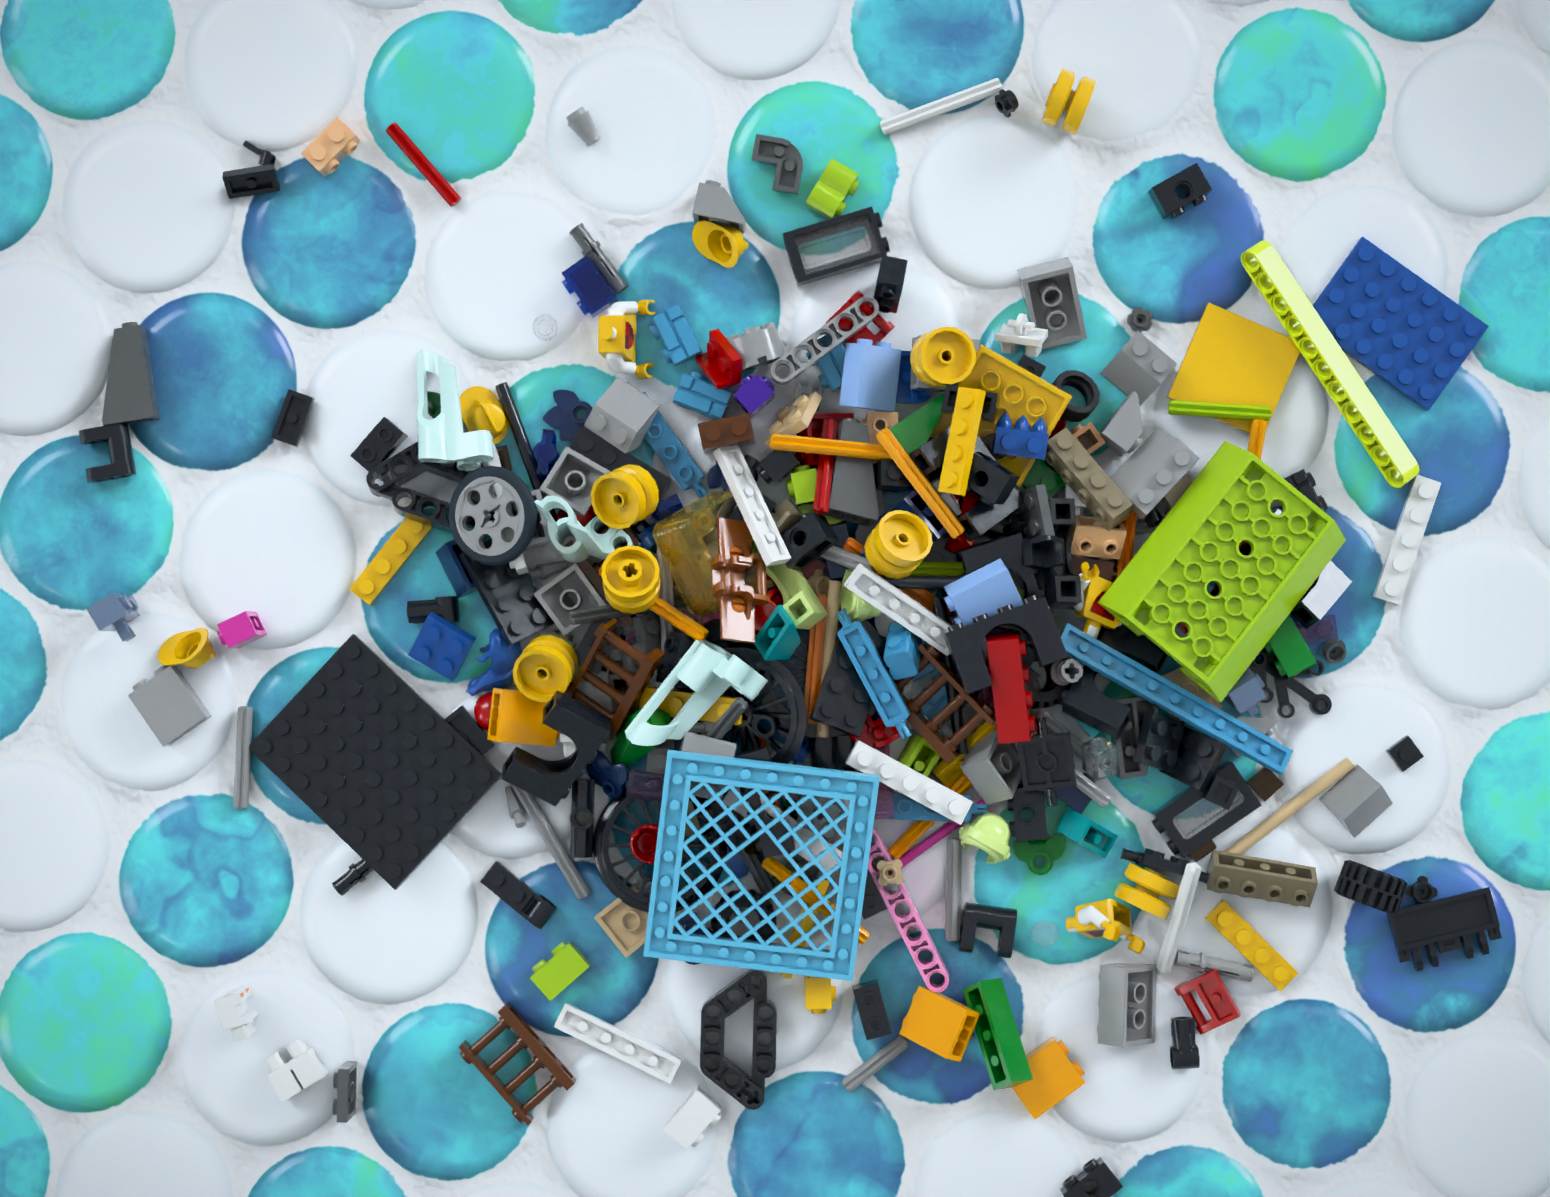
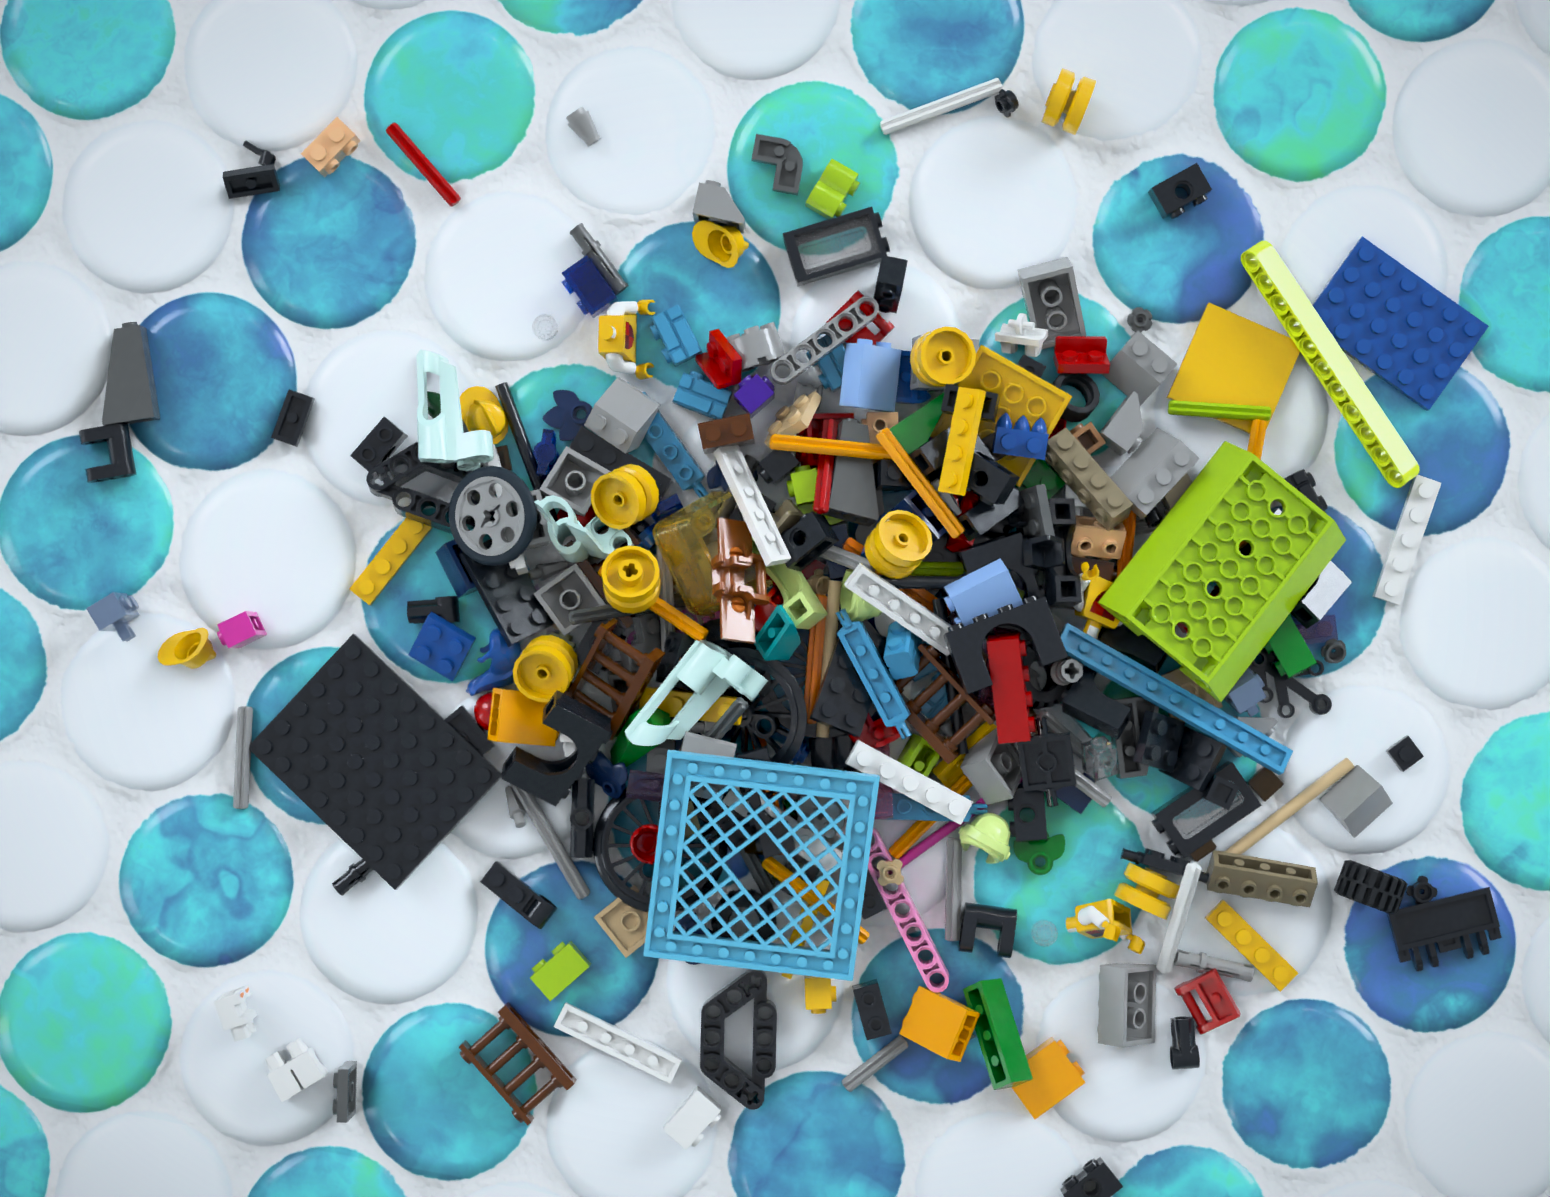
light grey brick [128,665,211,747] -> none
teal slope [1056,808,1118,858] -> none
none -> red bracket [1053,336,1110,374]

